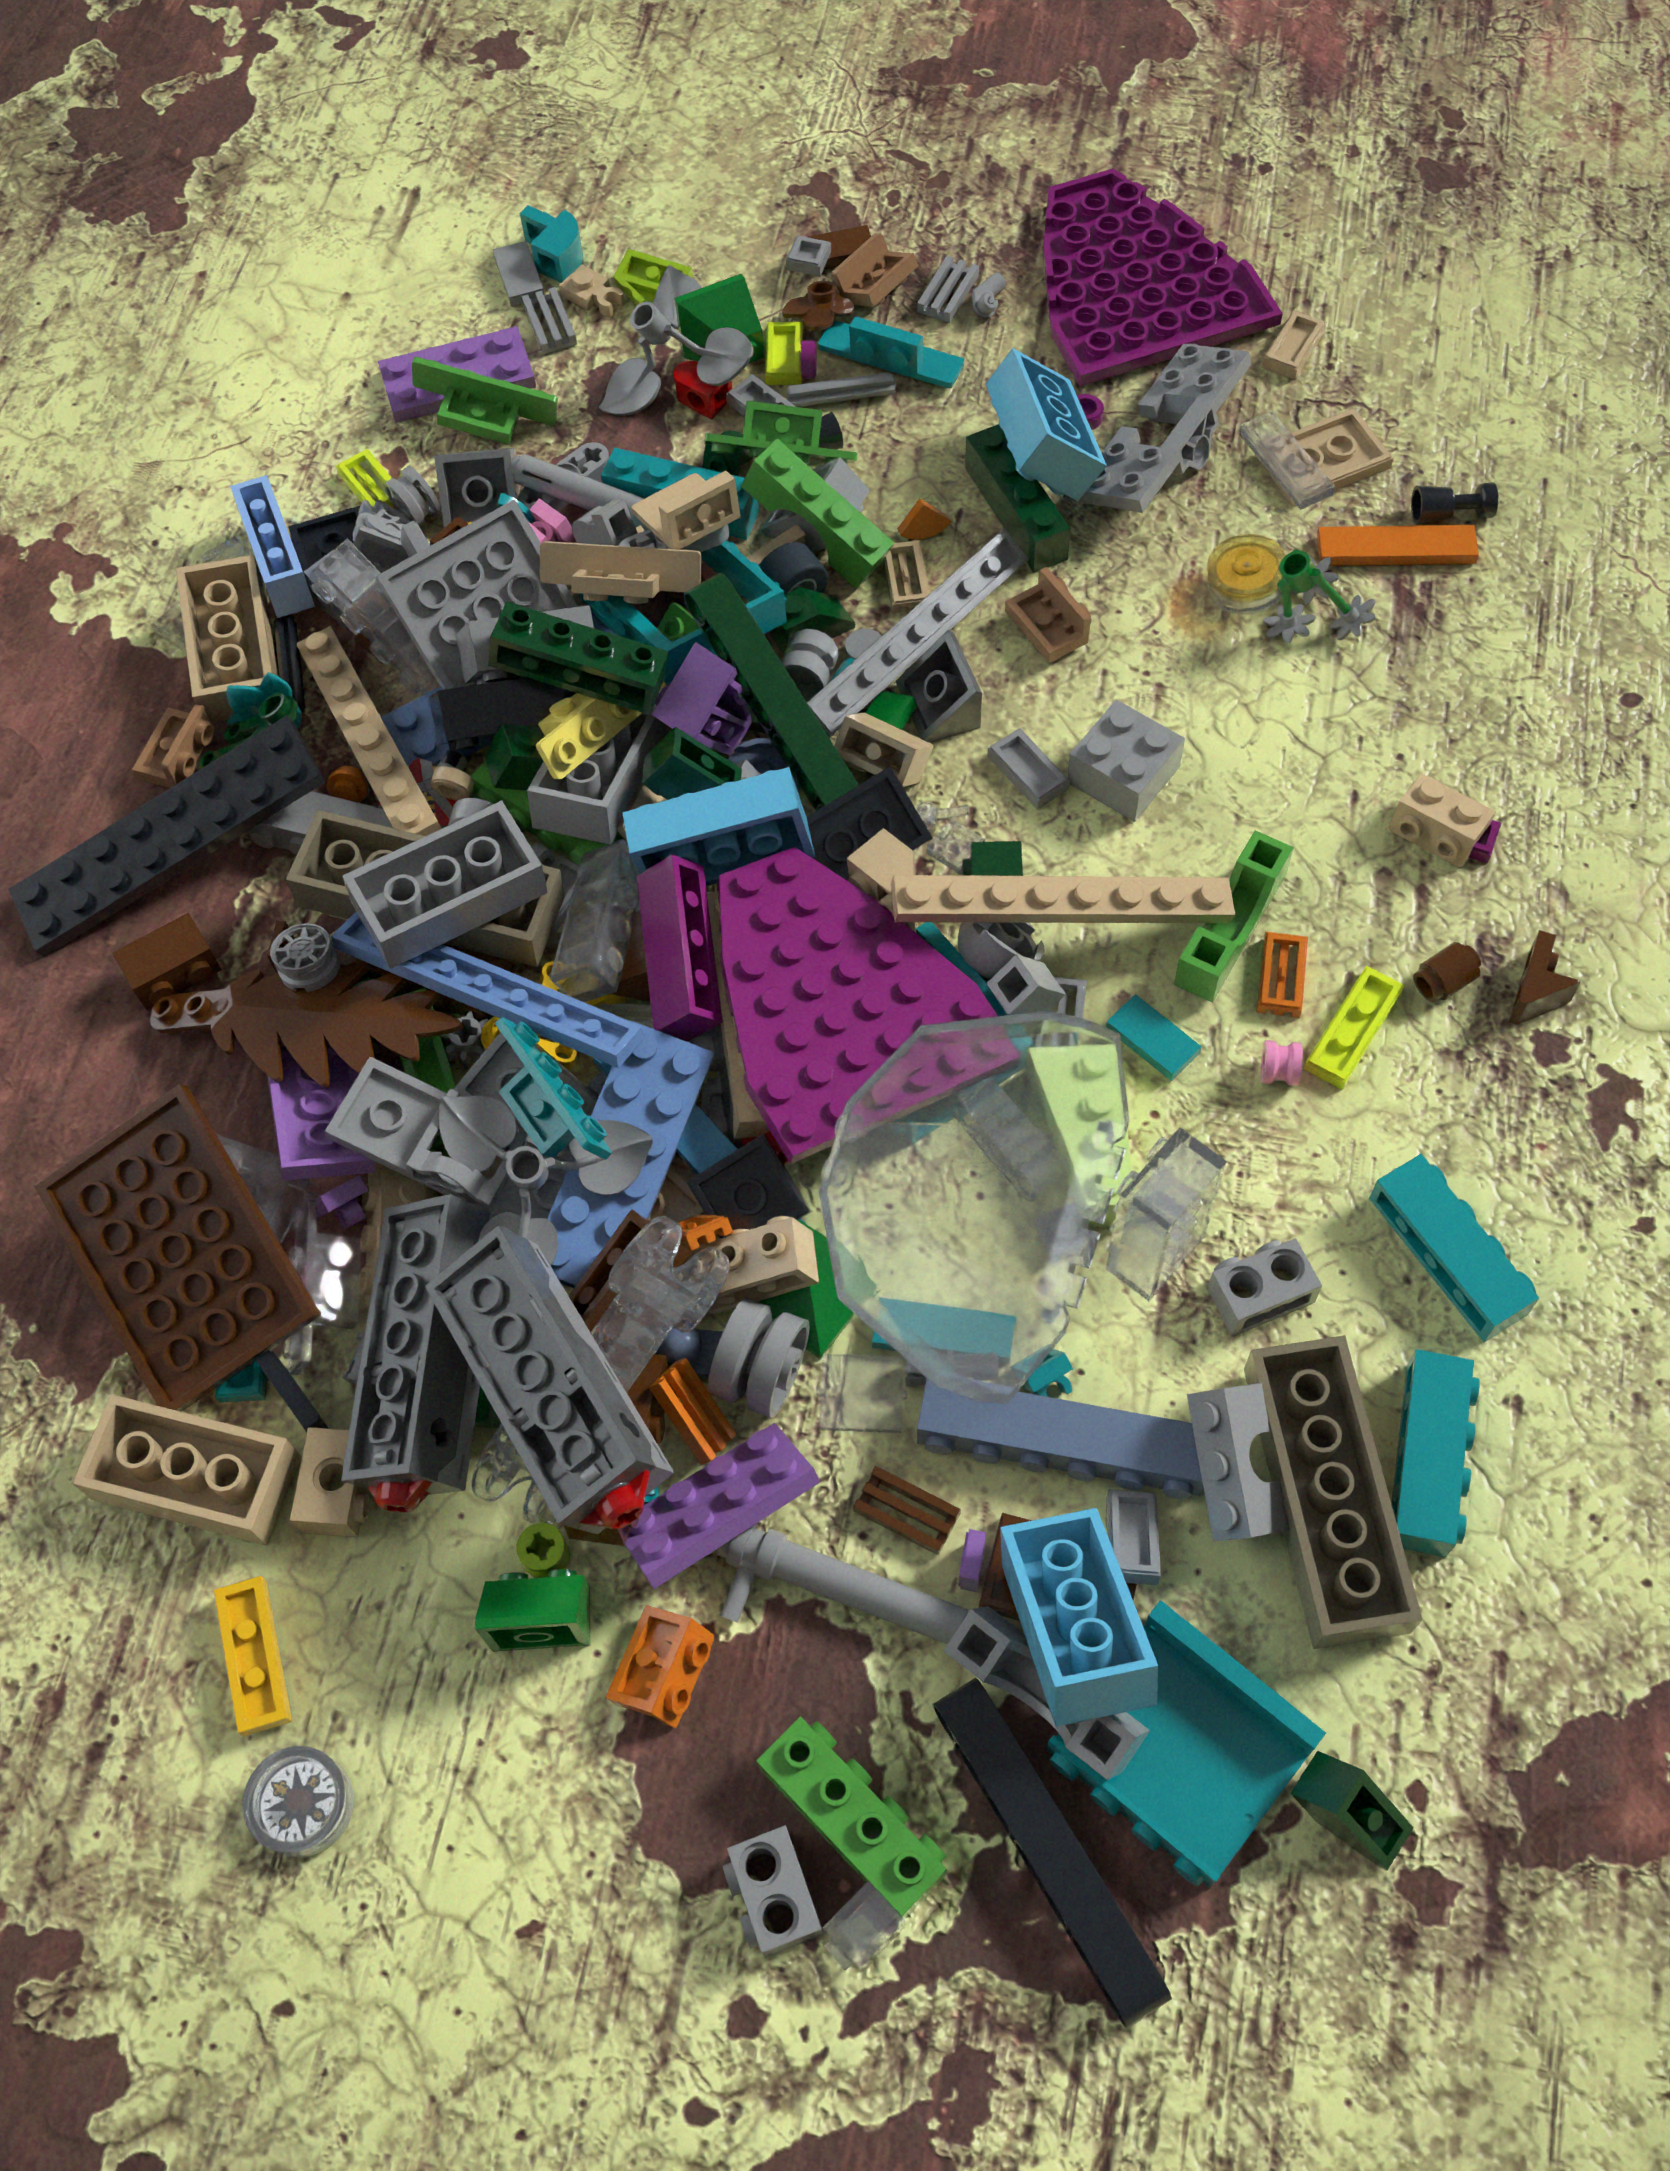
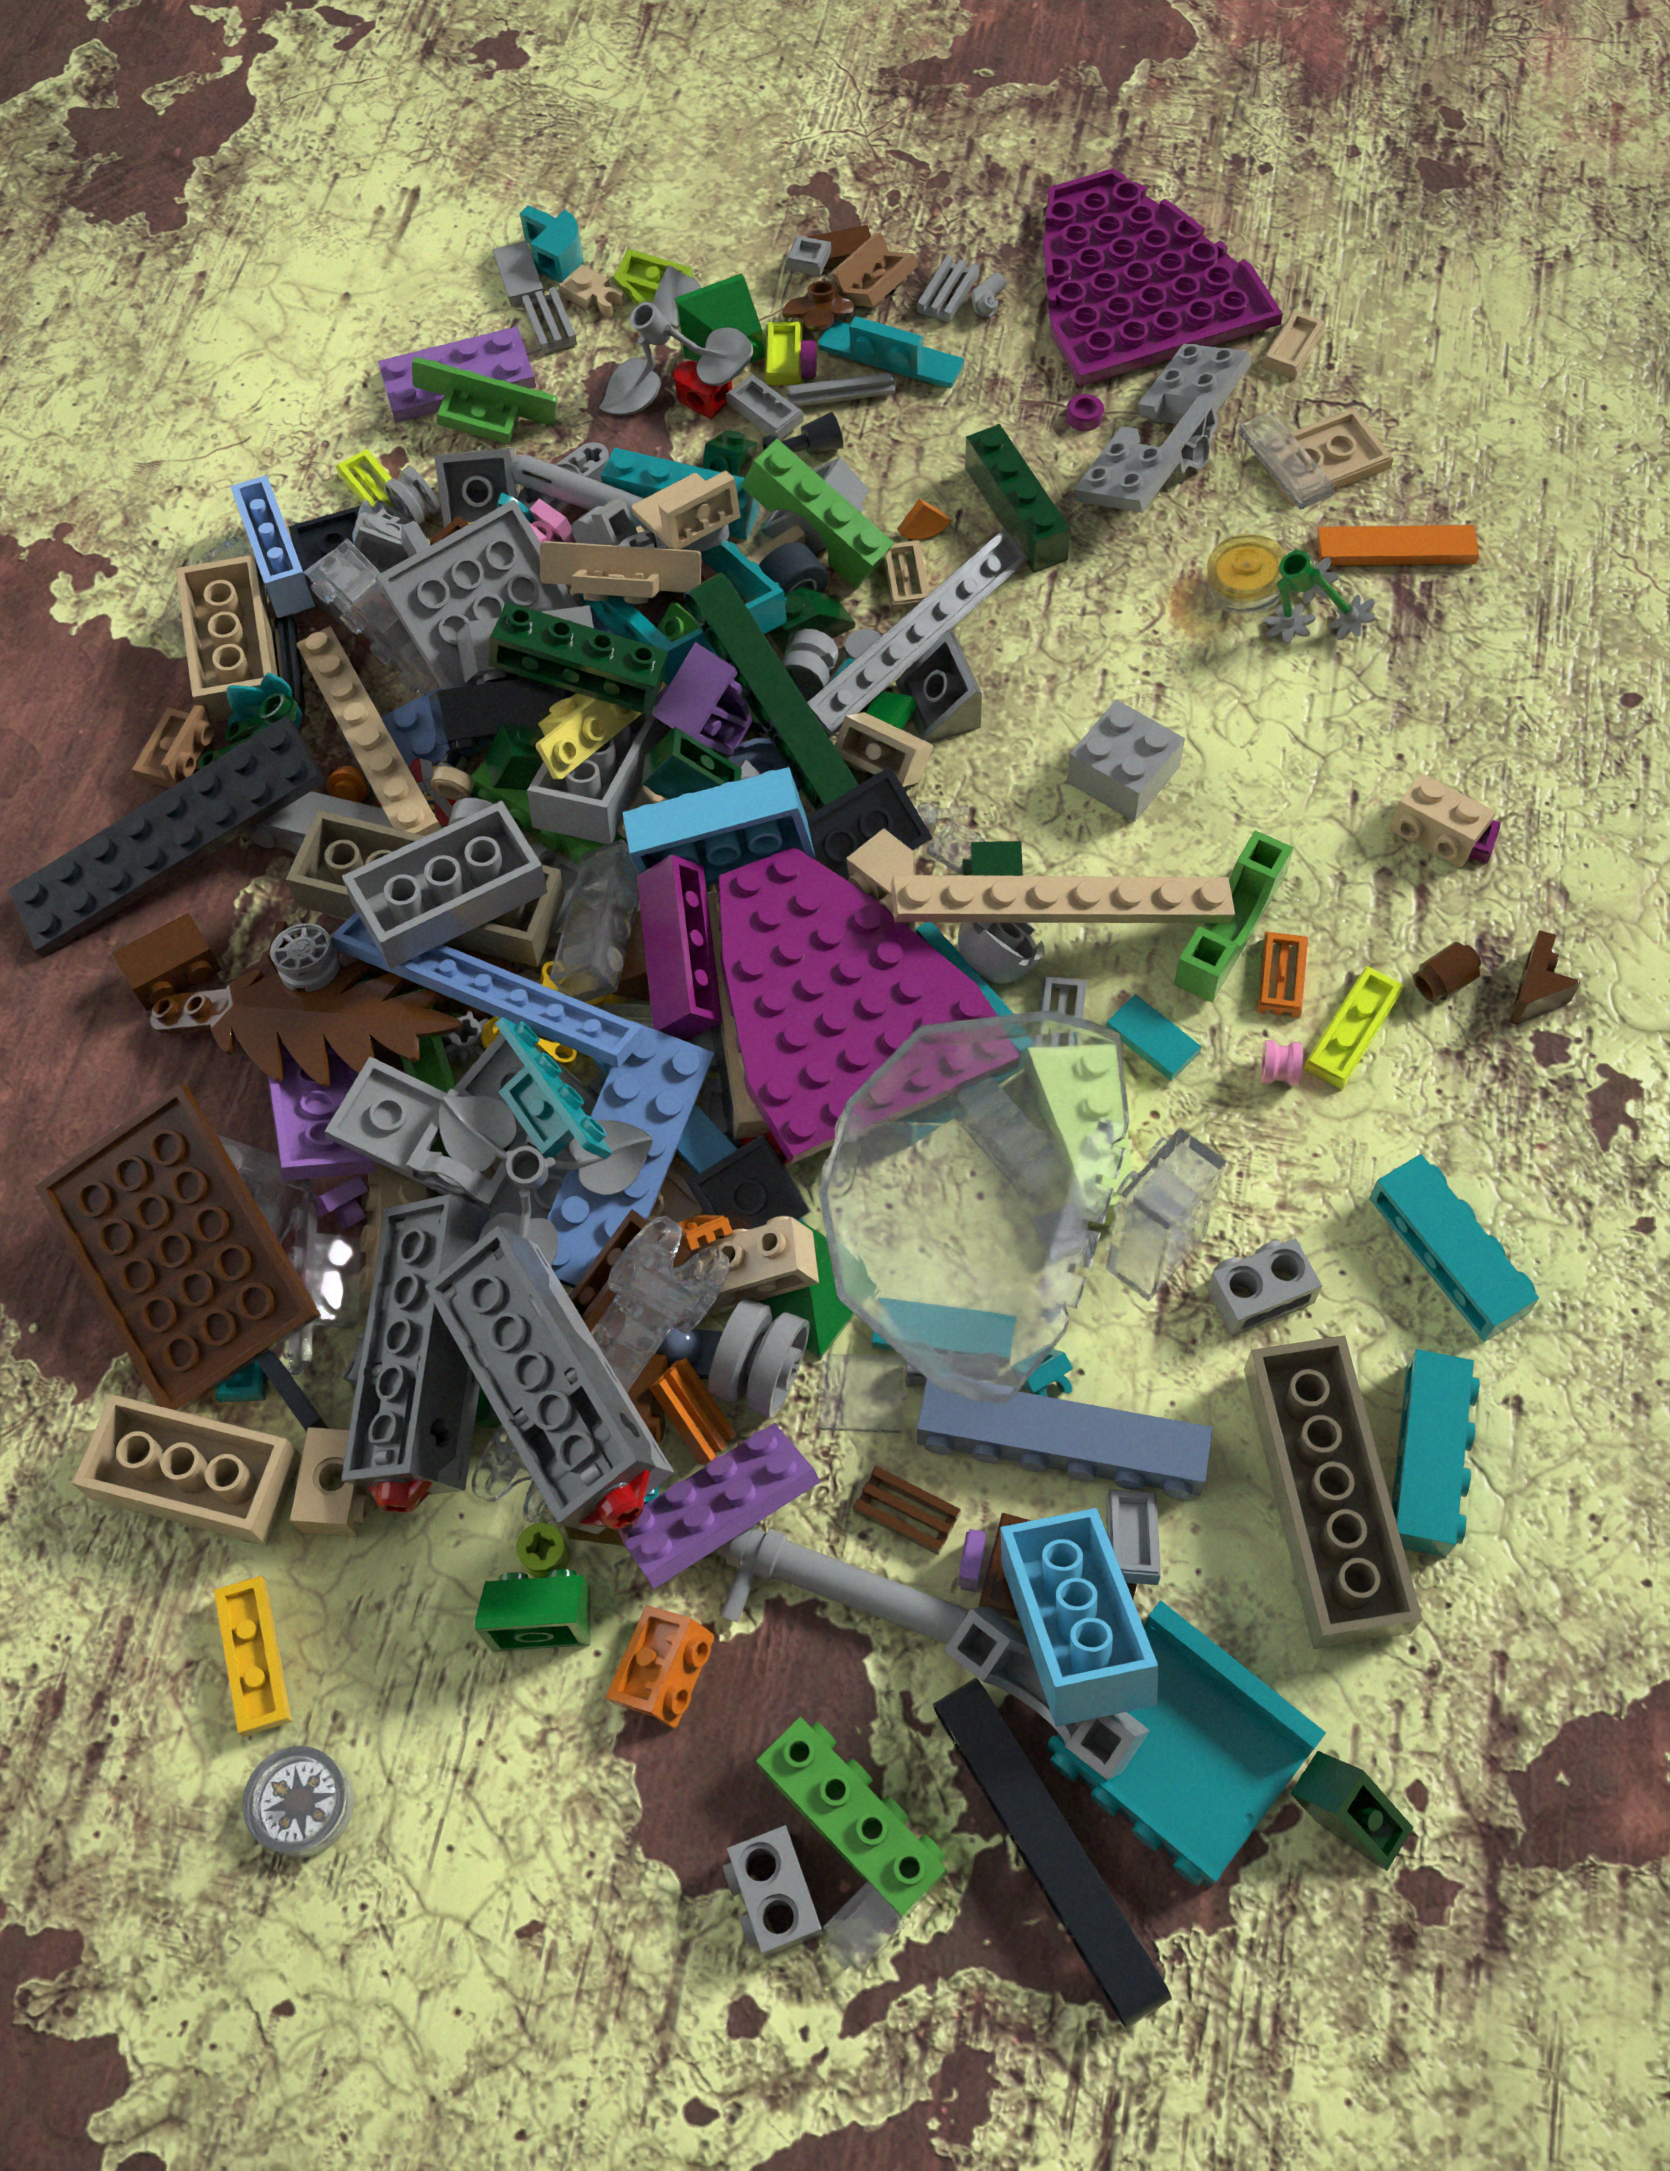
bright green bracket [704,400,857,464] -> none
medium azure brick [986,348,1107,501] -> none
light grey tile [987,728,1070,809] -> none
light grey brick [987,954,1066,1023] -> none
medium nougat bracket [1005,567,1092,663] -> none
light grey arch [1187,1383,1289,1542] -> none
black piece [1411,482,1499,525] -> none

